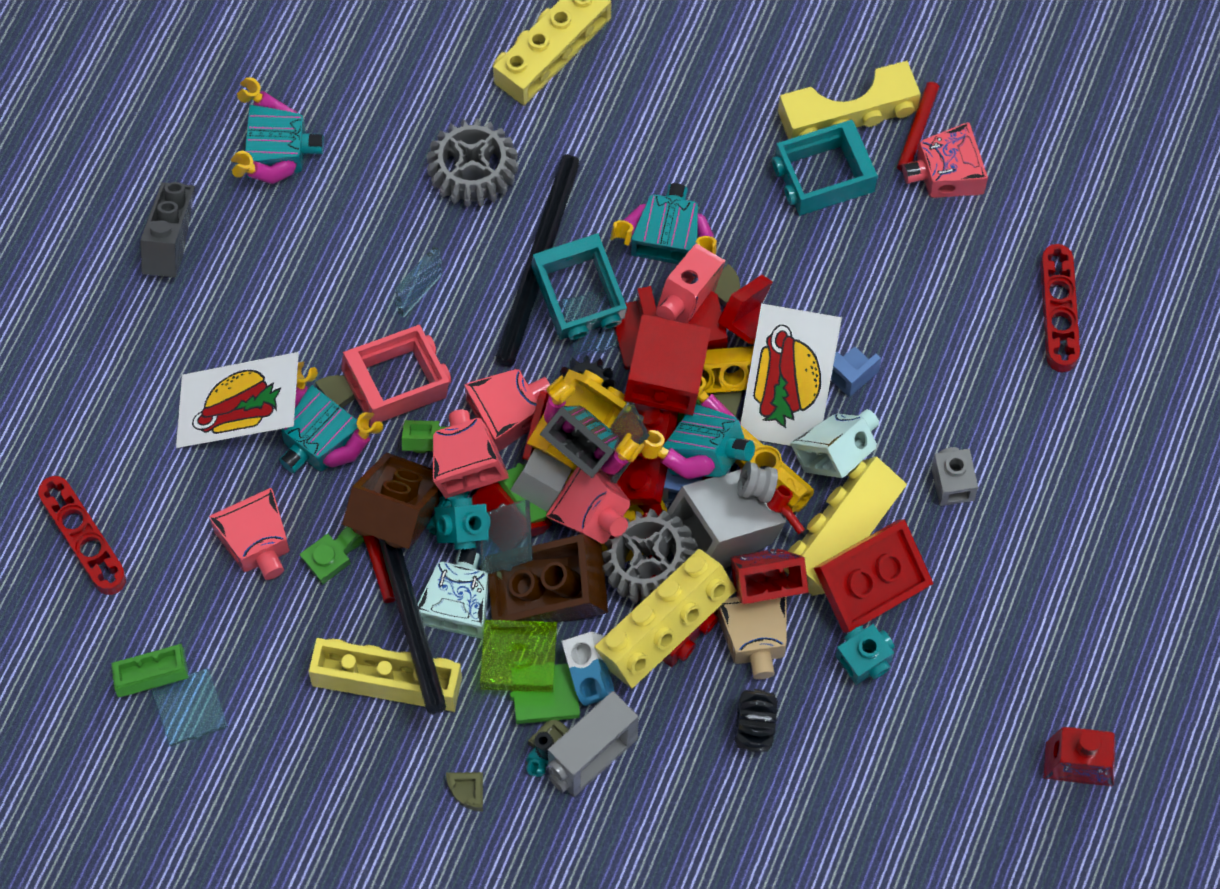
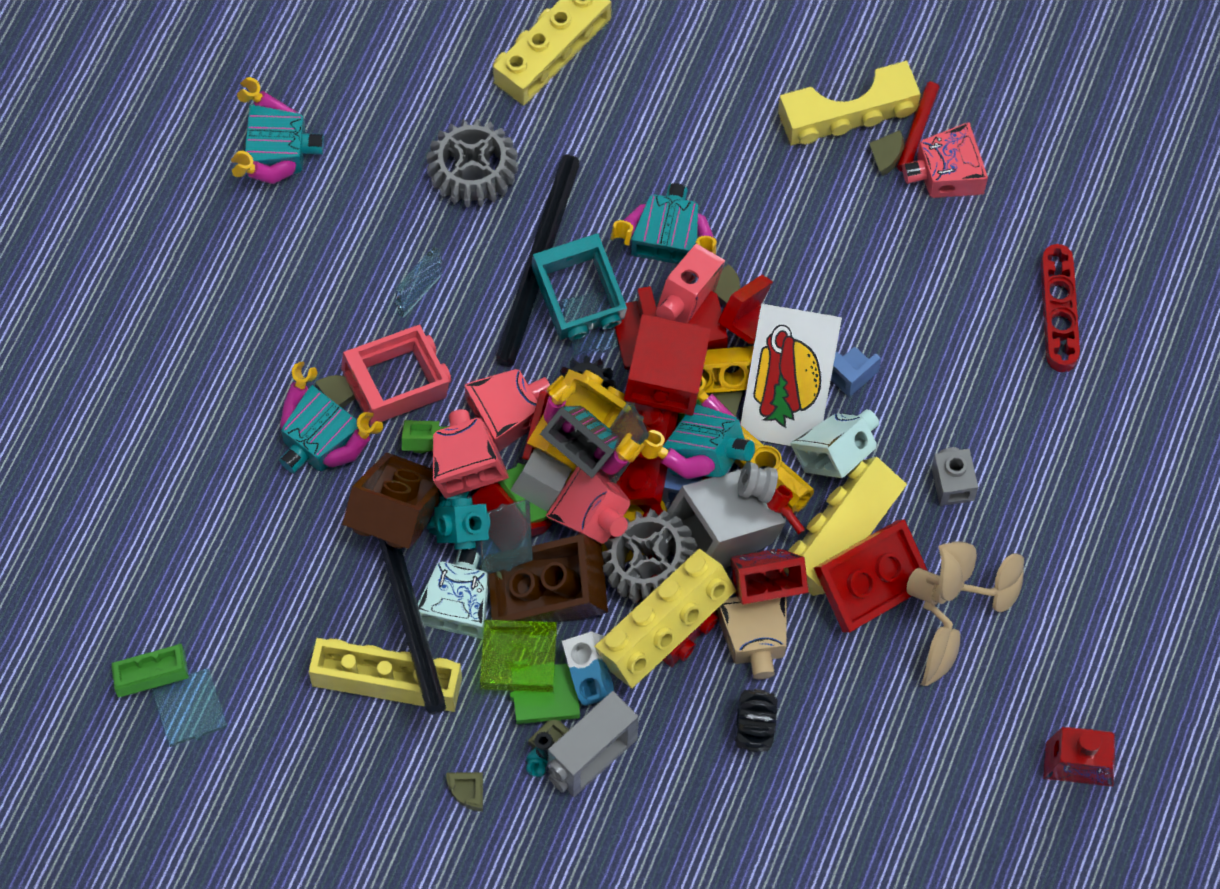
red beam [38,476,126,595] -> none
dark grey slope [140,182,195,278] -> none
sticker [176,352,299,448] -> none
coral torso [209,488,290,580] -> none
bright green plate [299,527,364,585] -> none
red bar [363,536,396,603] -> none
teal window [772,119,878,216] -> none
teal brick [835,624,895,685] -> none
none -> olive tile [869,130,904,176]
none -> tan plant [907,541,1024,686]

